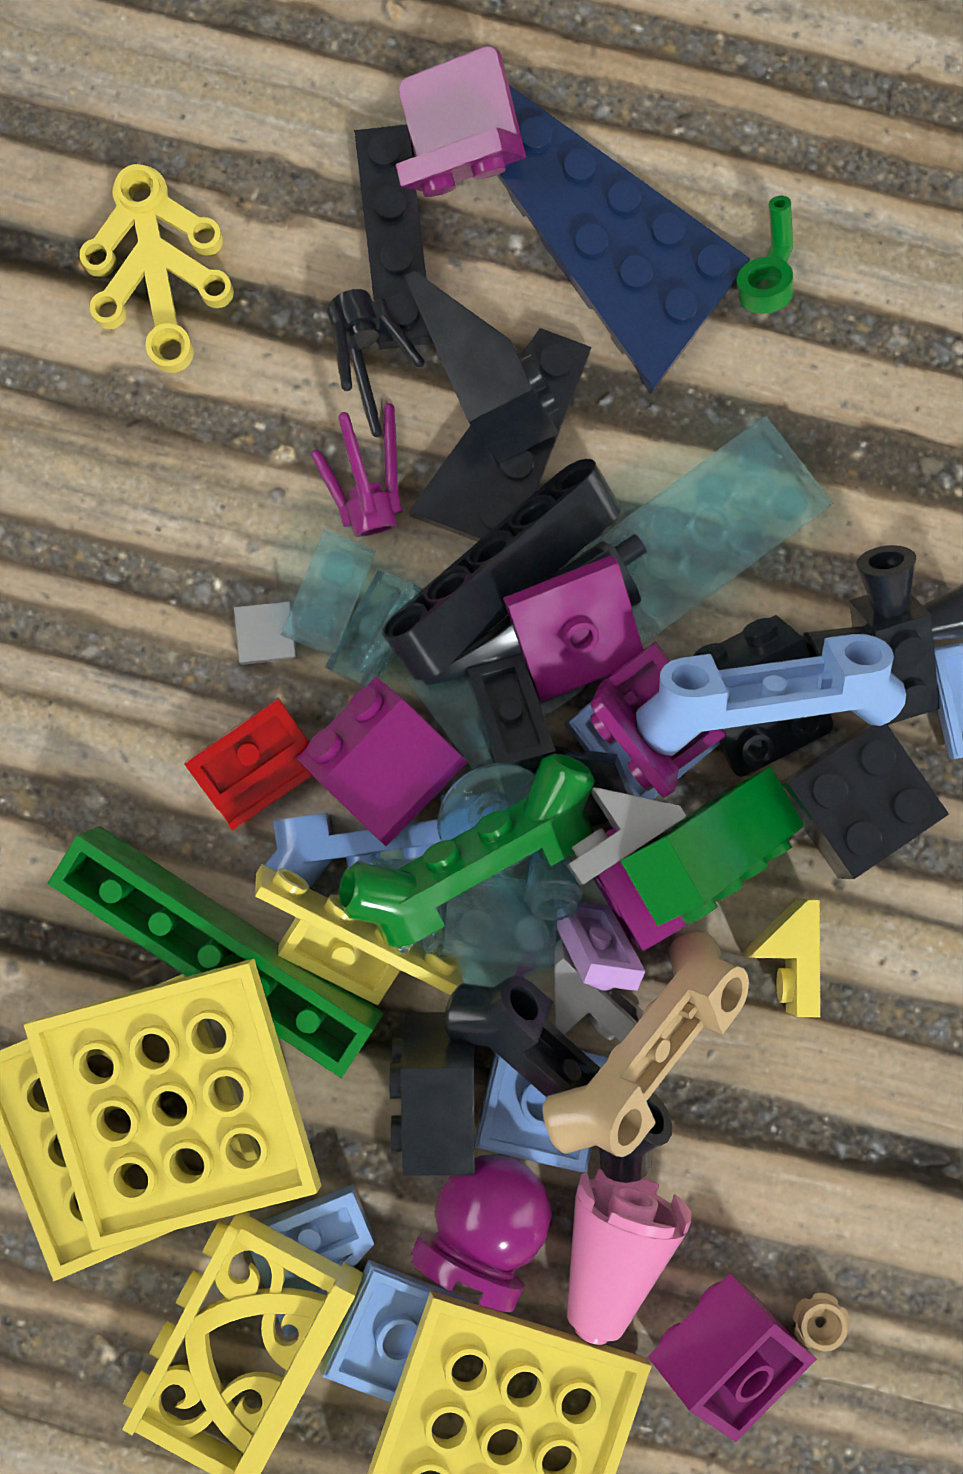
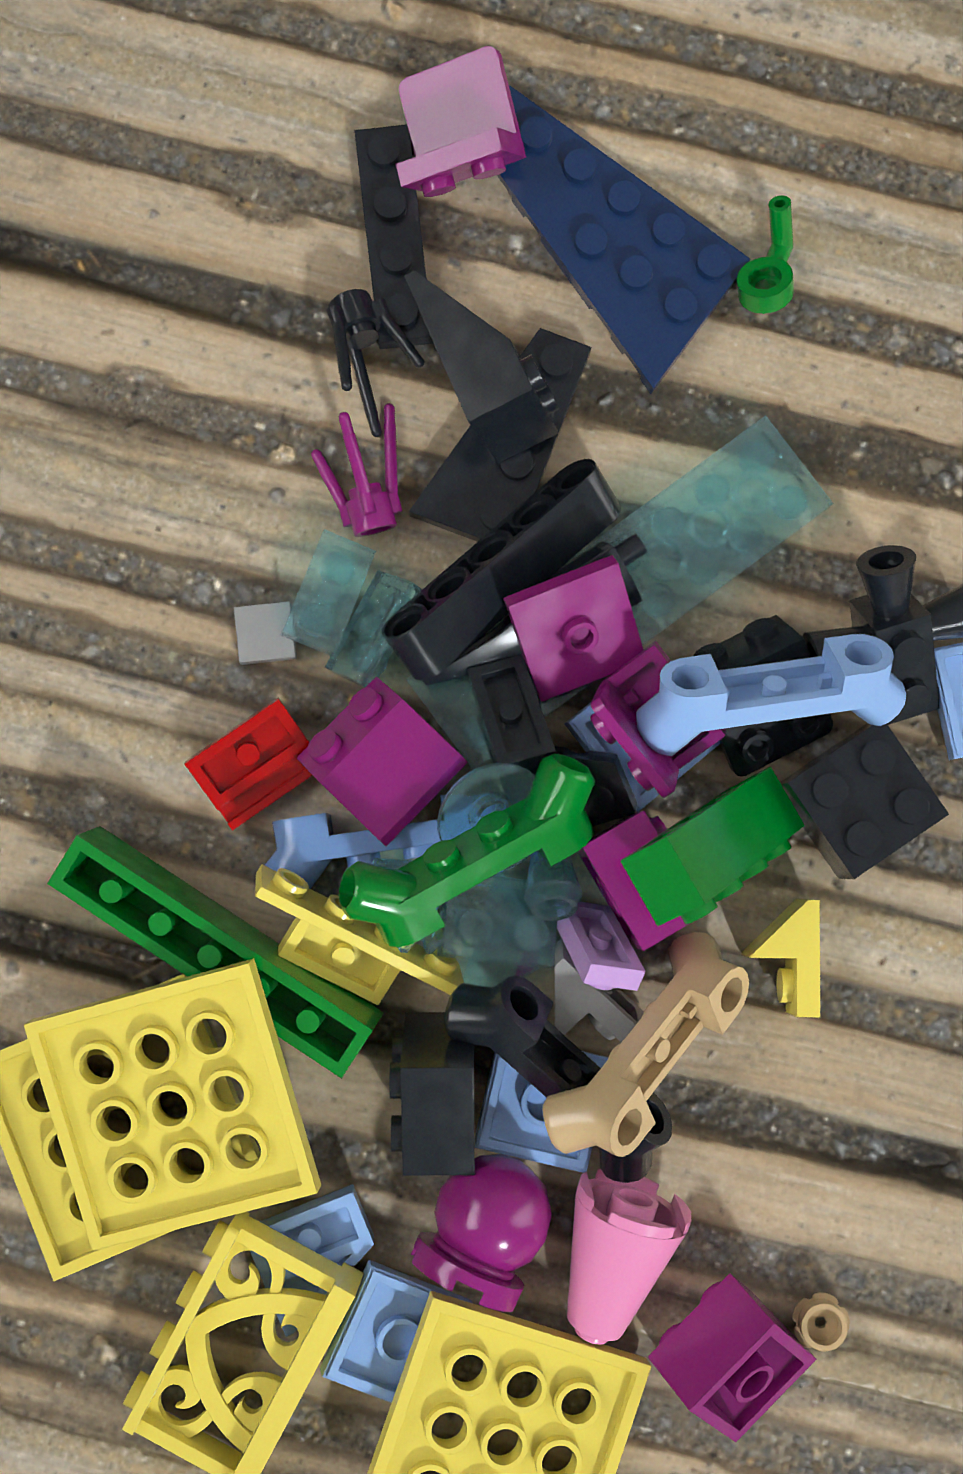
light yellow plant [79,164,234,373] -> none
light grey slope [567,788,686,886] -> none

